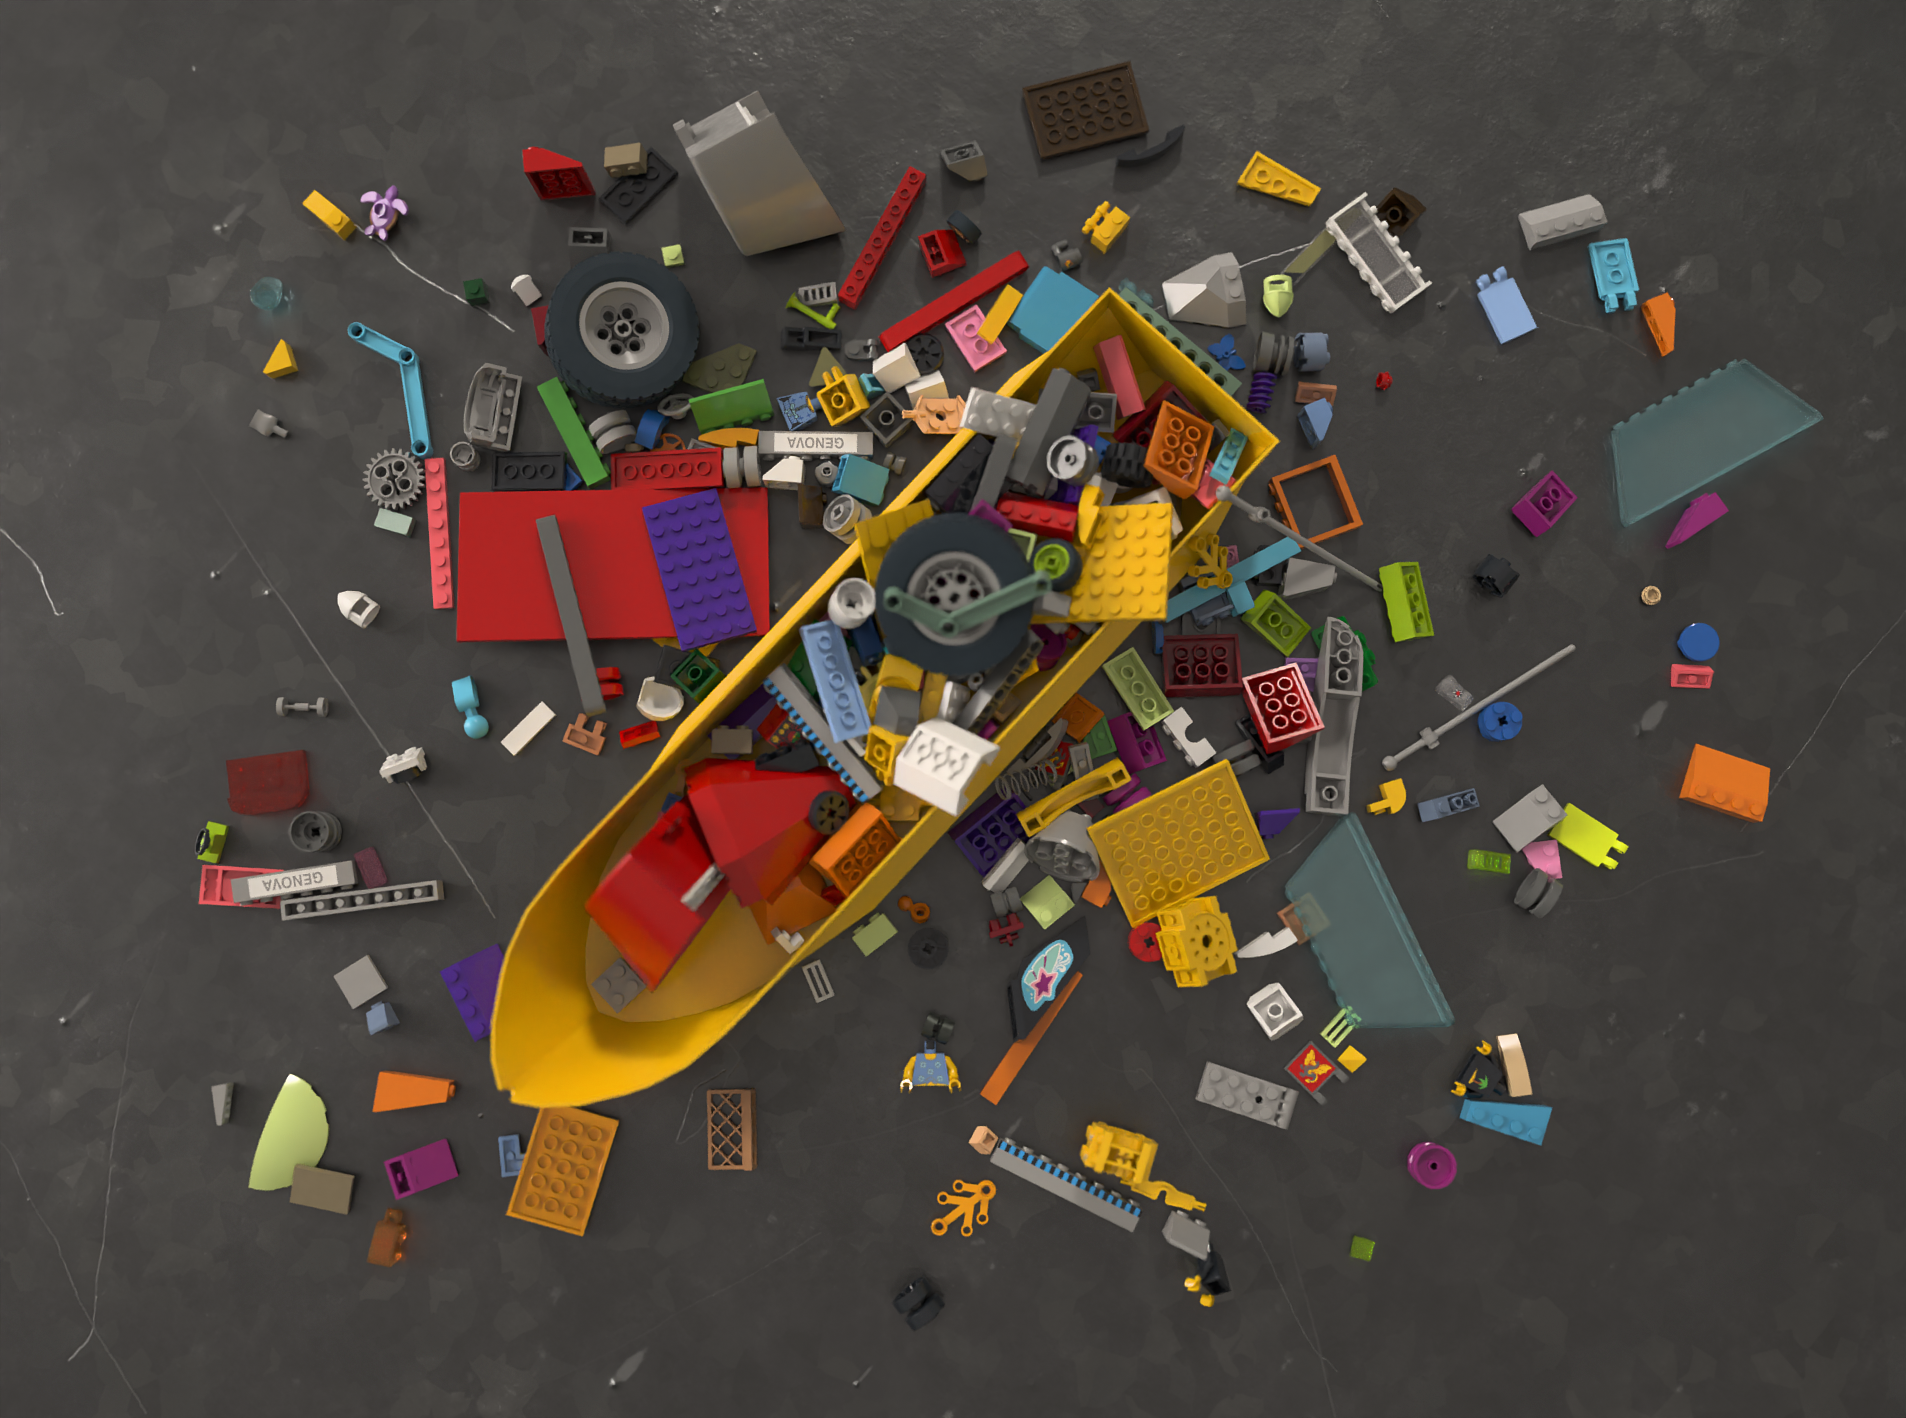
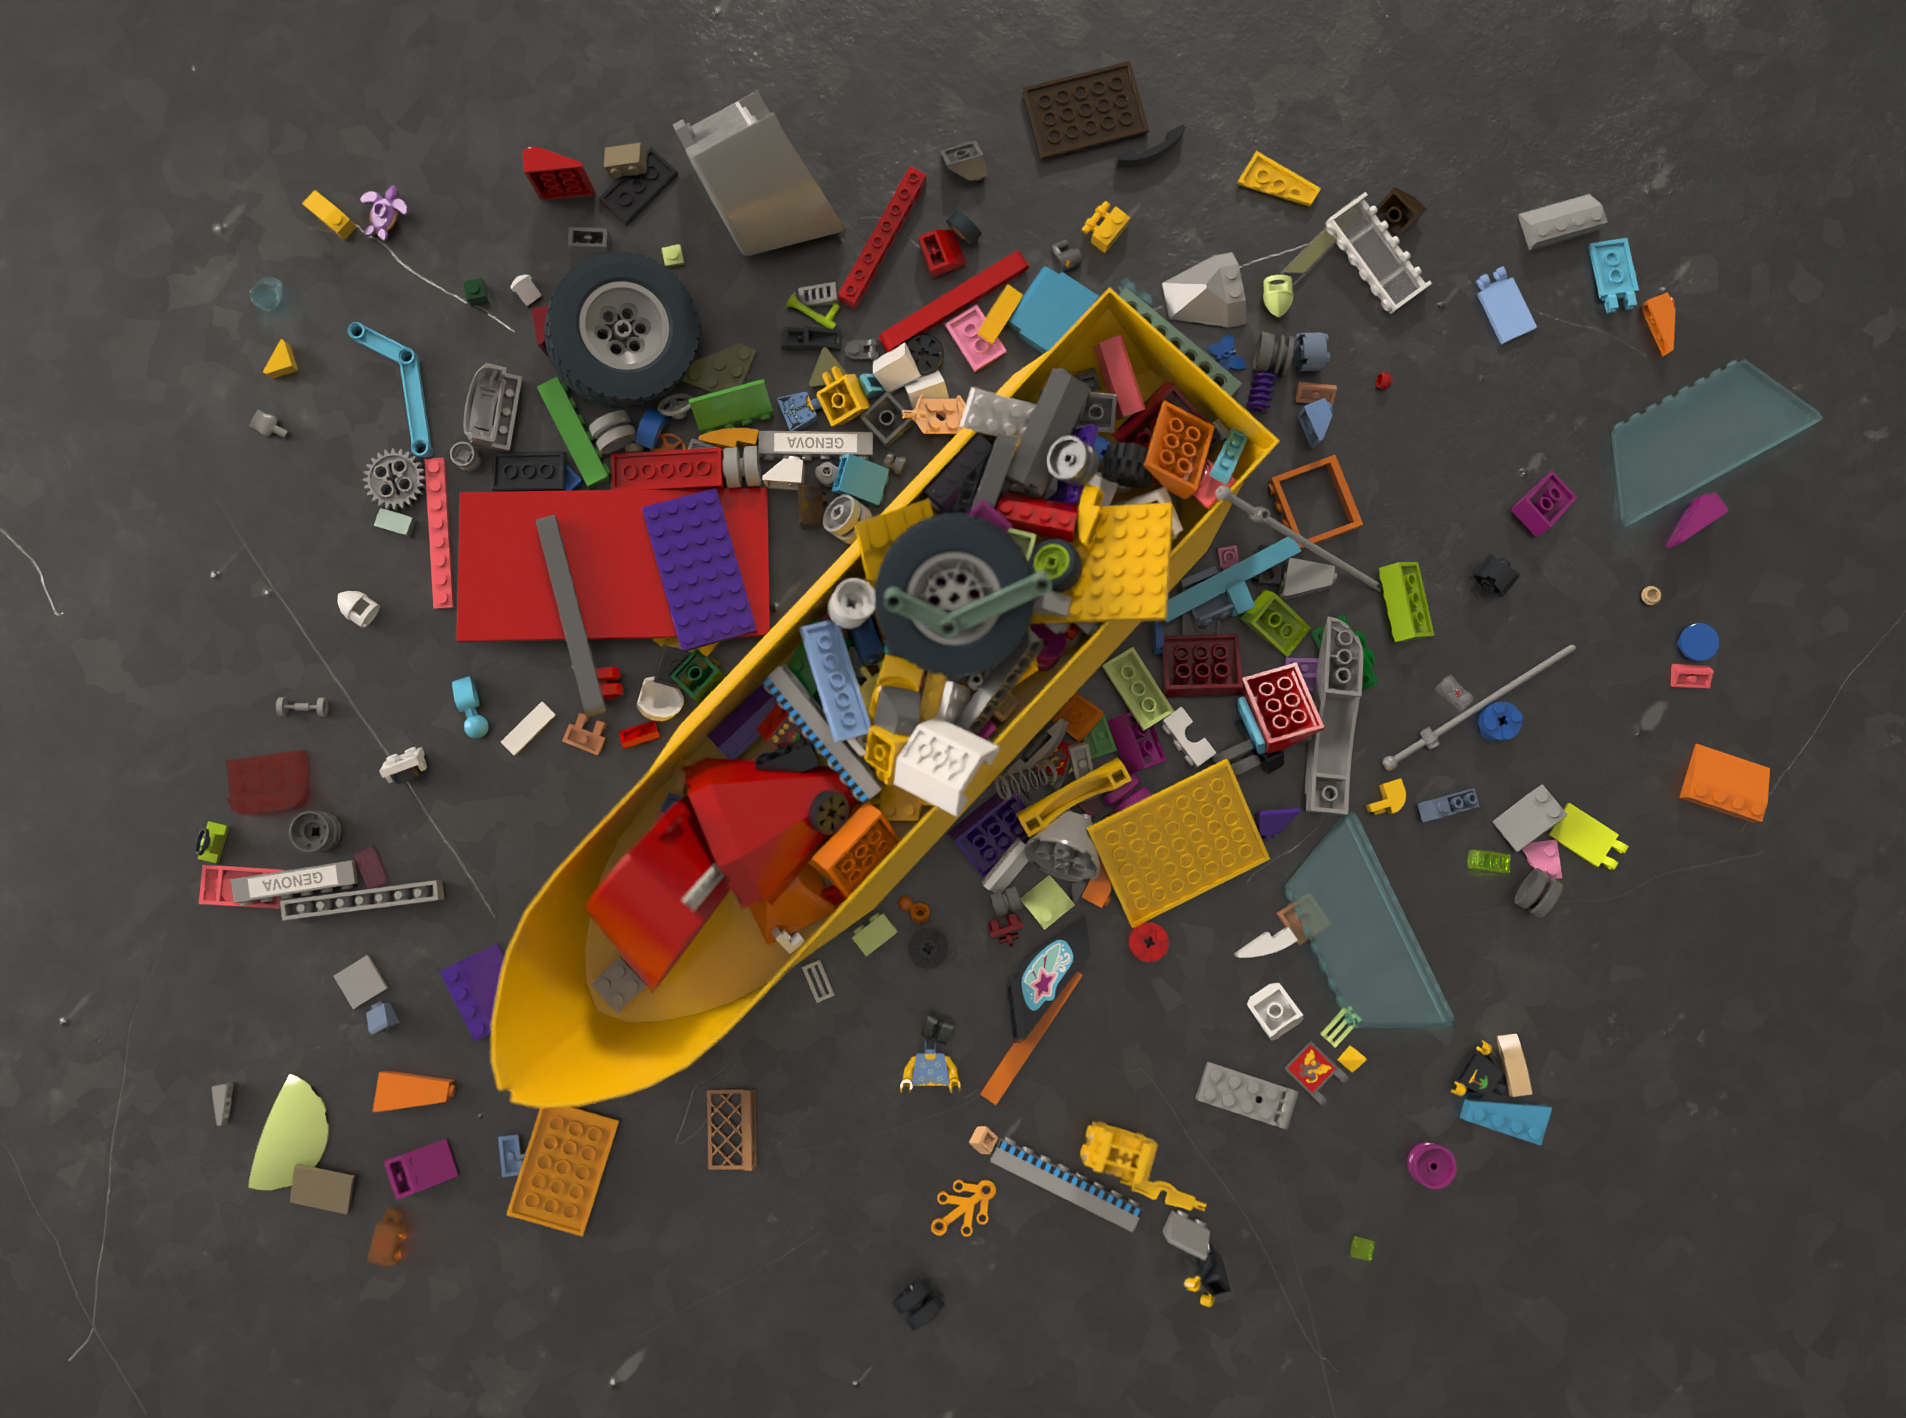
dark tan piece [712,725,754,754] -> none
yellow piece [1156,896,1238,987] -> none
yellow plant [1188,534,1233,589] -> none
none -> medium azure tile [1238,696,1265,754]

